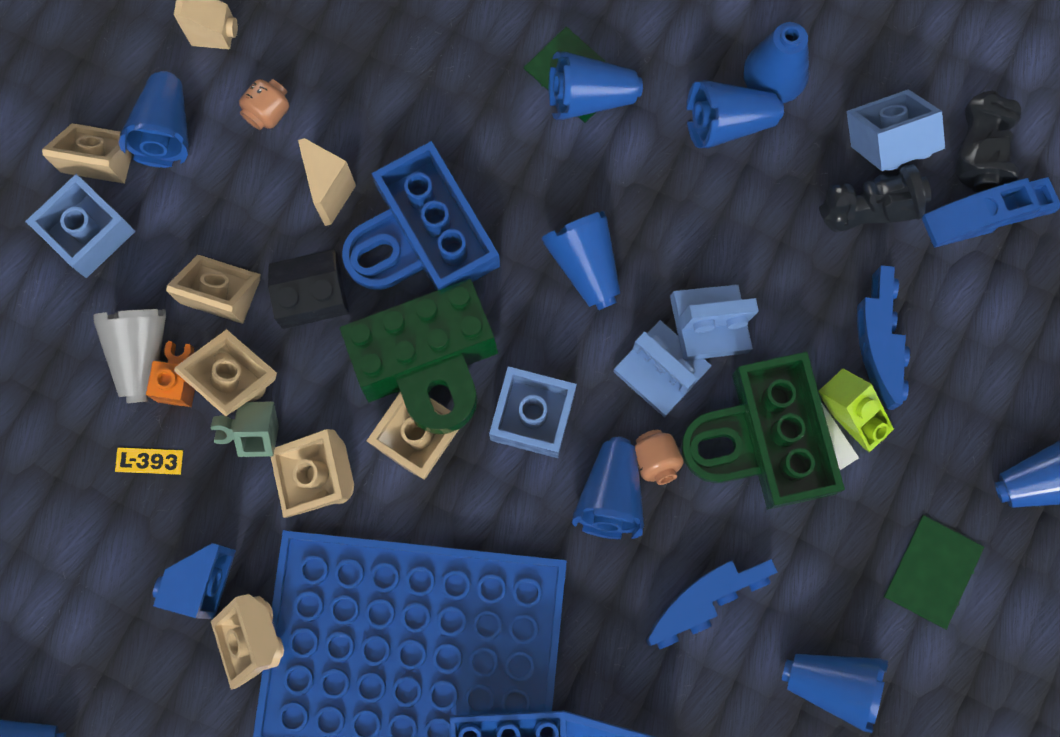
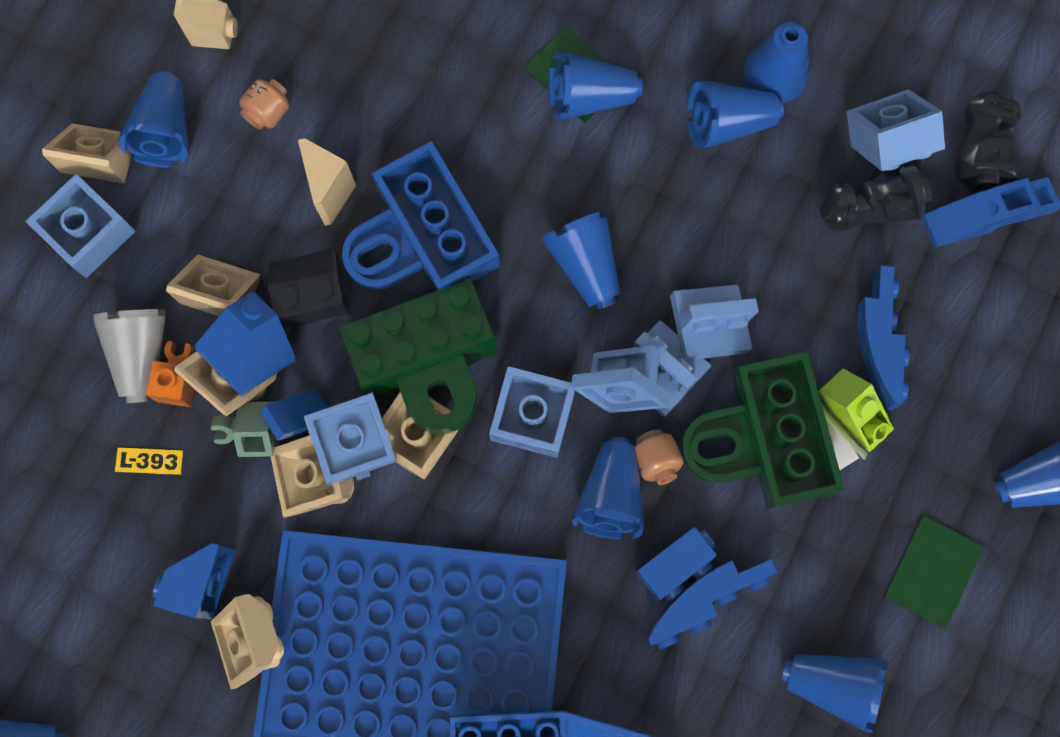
none -> blue slope [194,291,296,396]
none -> blue tile [260,389,328,441]
none -> medium blue bracket [304,393,396,486]
none -> medium blue bracket [571,345,671,413]
none -> blue brick [635,527,717,602]
none -> sticker [822,405,868,460]

